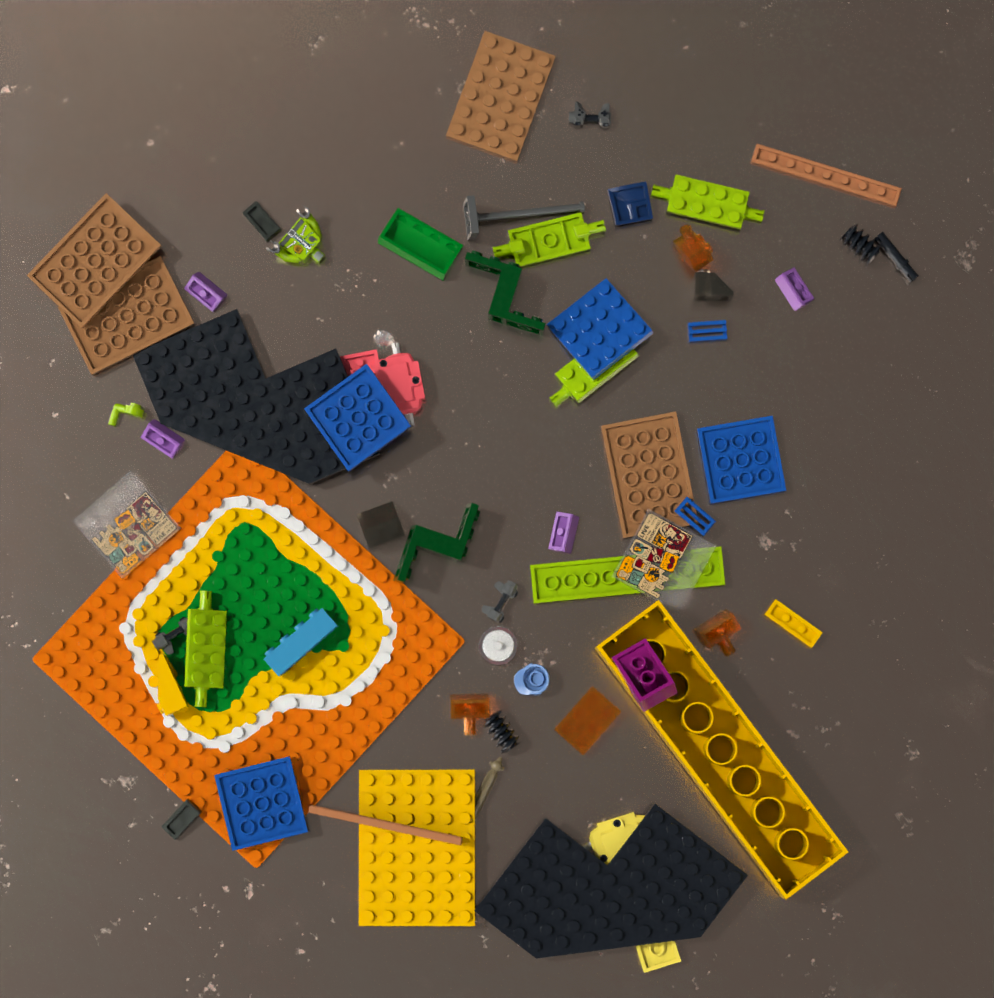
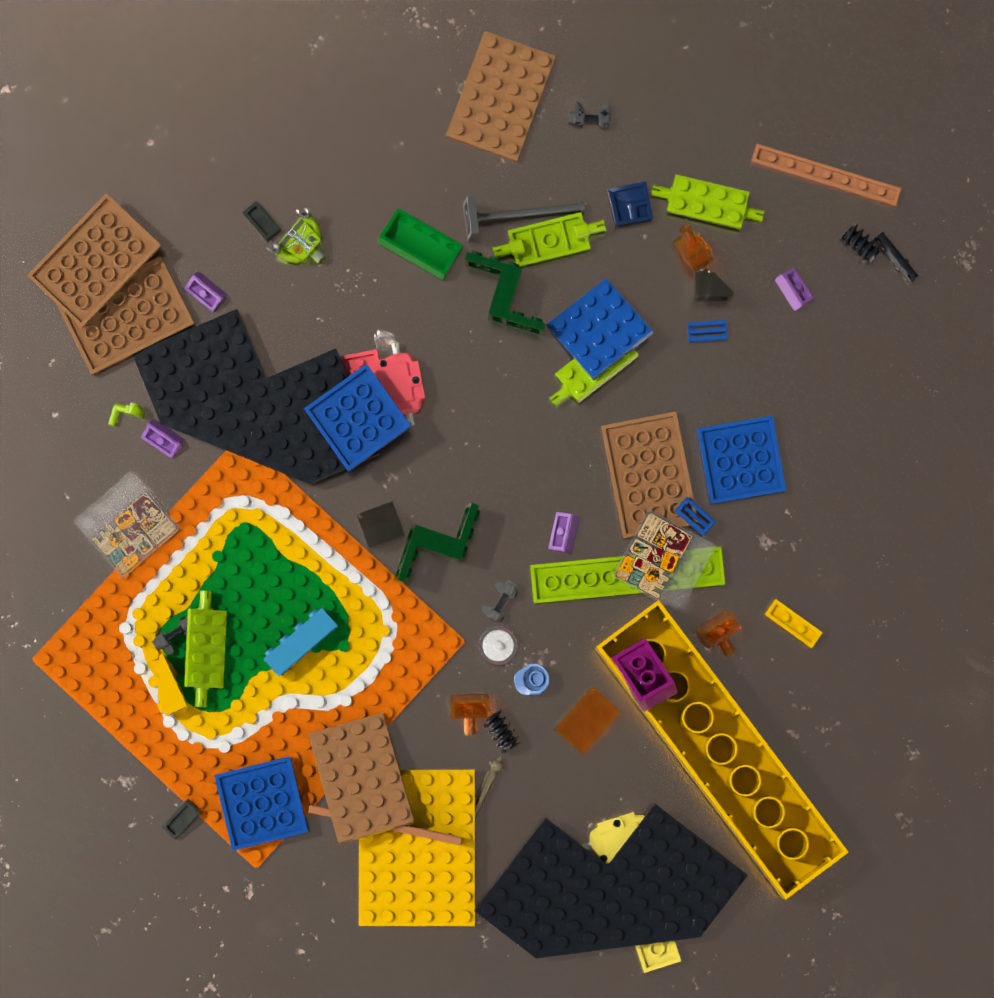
none -> medium nougat plate [308,713,414,845]

